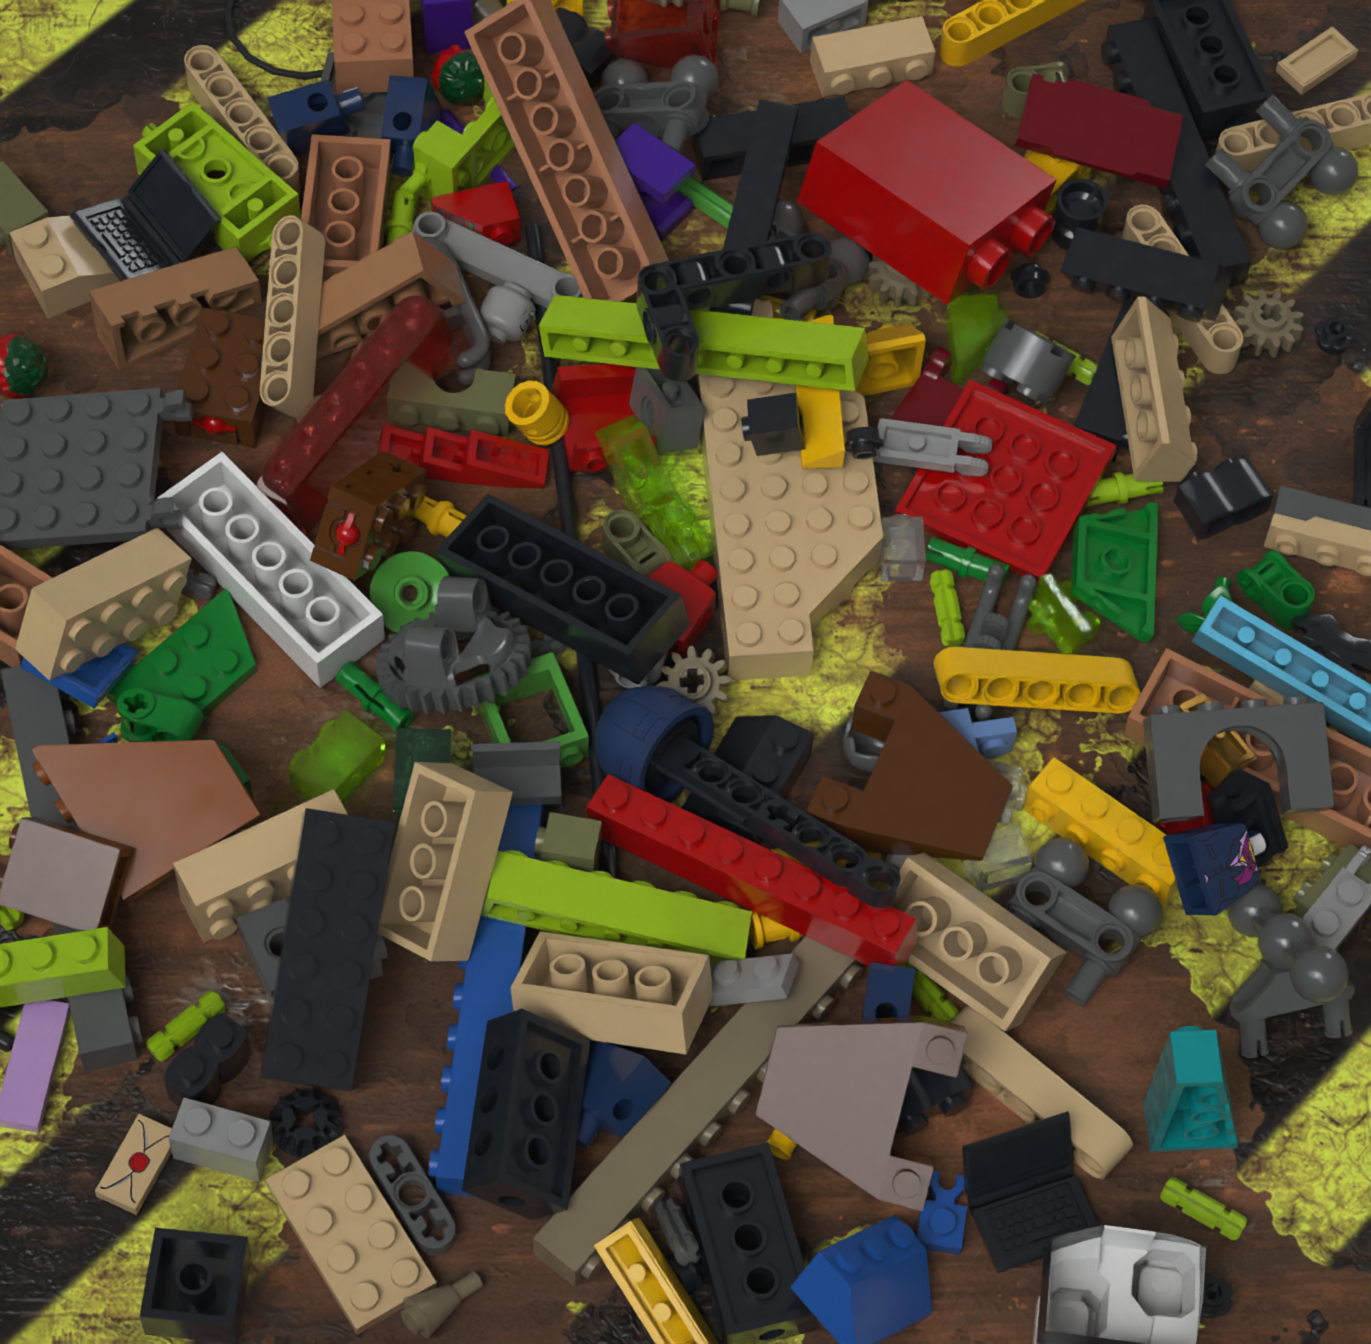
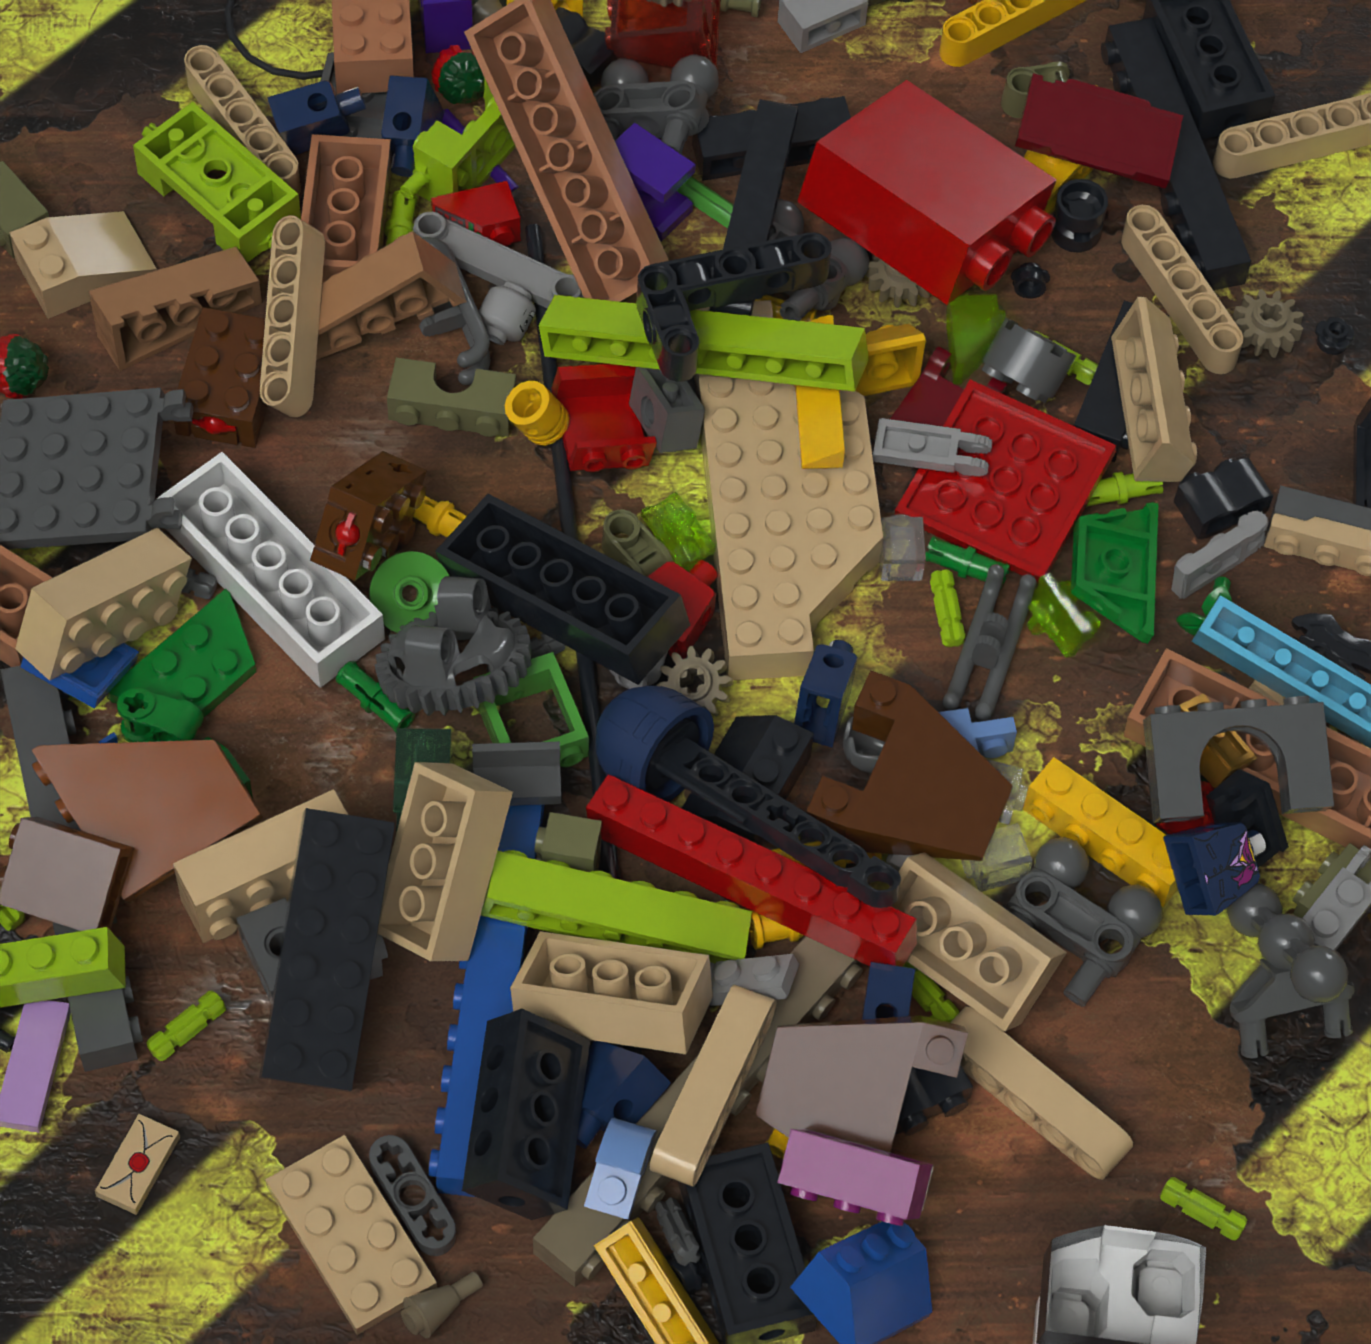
black piece [70,148,222,281] -> none
black brick [139,1227,252,1344] -> none
black brick [164,1013,251,1108] -> none
light grey brick [168,1098,274,1182] -> none
clear red windscreen [249,295,459,536] -> none
black gear [269,1087,342,1157] -> none
clear neon green brick [288,710,386,804] -> none
red slope [377,425,549,488] -> none
clear neon green brick [595,415,675,517] -> none
black brick [741,392,806,456] -> none
tan brick [810,16,936,97] -> none
black plate [844,427,884,459] -> none
blue plate [916,1171,967,1255] -> none
yellow beam [933,647,1141,714] -> none
black piece [962,1111,1099,1273] -> none
black brick [1060,227,1232,322] -> none
teal wedge [1143,1026,1238,1152] -> none
black plate [1201,1274,1233,1318] -> none
dark grey piece [1205,94,1358,250] -> none
green piece [1236,550,1315,630] -> none
tan tile [1276,26,1358,95] -> none
none -> medium blue brick [584,1118,657,1220]
none -> tan beam [650,985,777,1187]
none -> brick [778,1129,933,1226]
none -> dark blue torso [794,640,858,748]
none -> light grey hinge [1171,510,1269,599]

